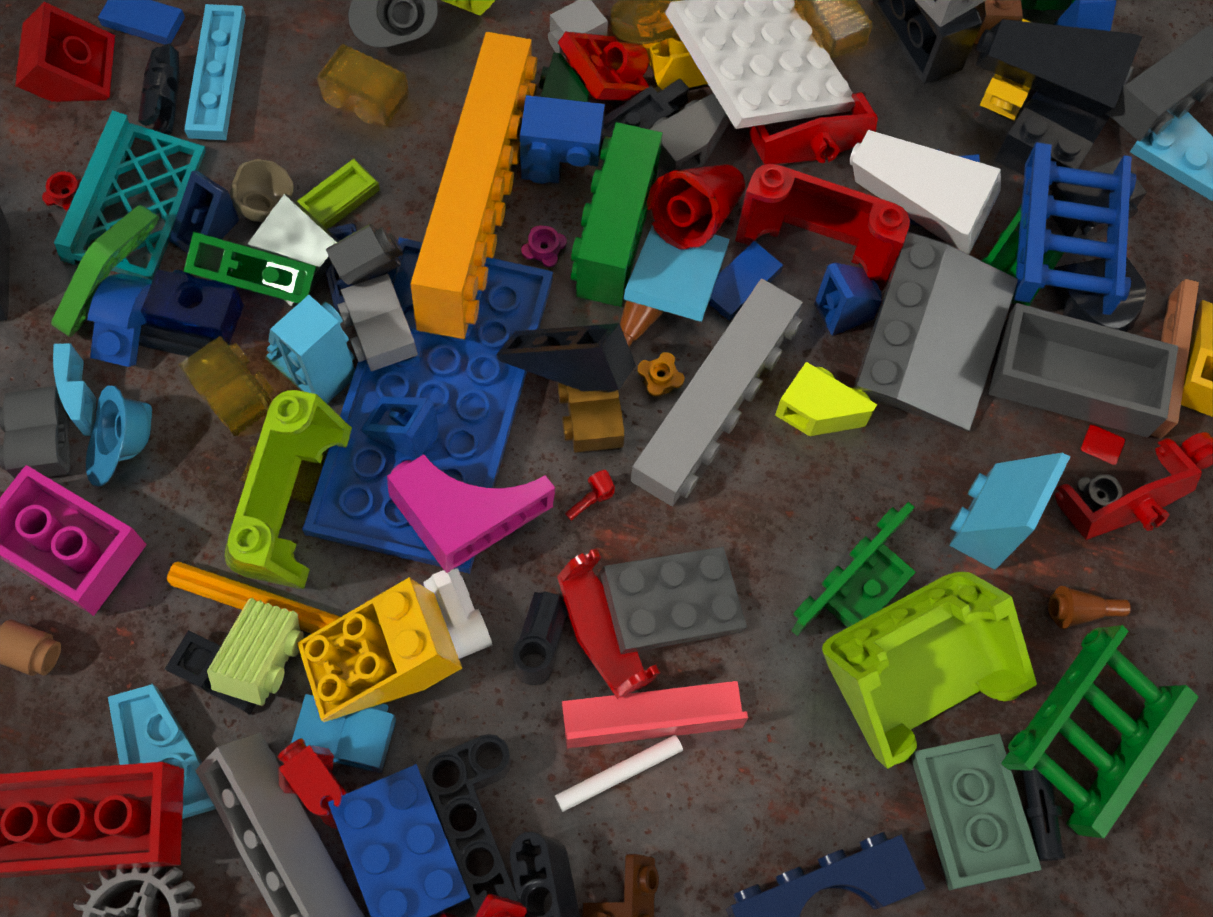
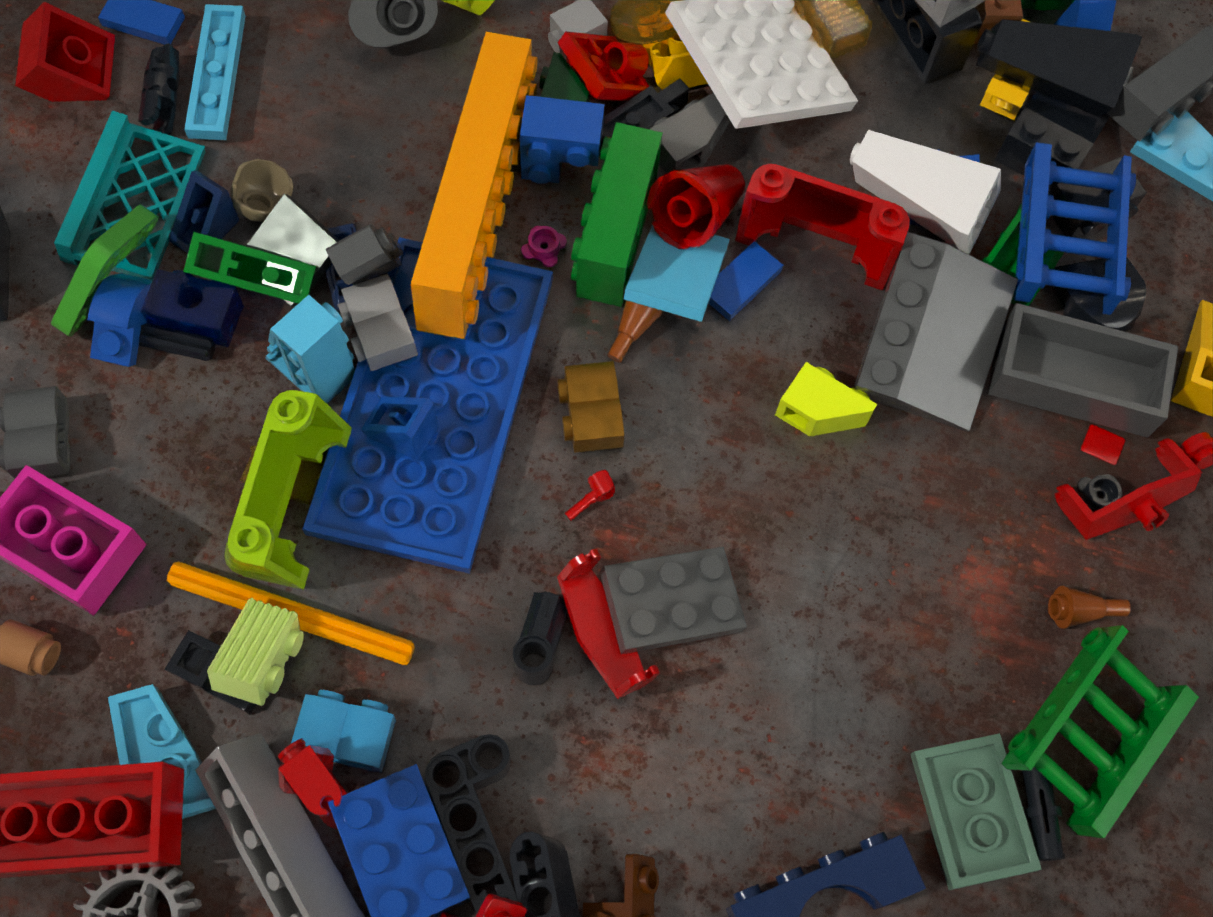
red plate [42,171,82,212] -> none
medium azure slope [53,343,97,436] -> none
dark azure piece [86,386,152,486] -> none
clear yellow brick [178,336,274,436] -> none
lime tile [297,158,380,229] -> none
yellow slope [297,577,462,722] -> none
clear yellow brick [317,43,409,126] -> none
dark pink arch [387,455,555,573] -> none
white piece [423,568,493,659] -> none
black slope [496,323,636,393] -> none
white bar [555,735,683,812] -> none
coral panel [562,681,748,749] -> none
light grey brick [631,278,803,507] -> none
light orange plate [637,352,685,396] -> none
red piece [748,92,878,165] -> none
green bracket [791,502,916,637] -> none
blue slope [814,262,882,336] -> none
lime windscreen [822,572,1037,769] -> none
medium azure slope [949,453,1070,570] -> none
nougat tile [1150,279,1199,439] -> none

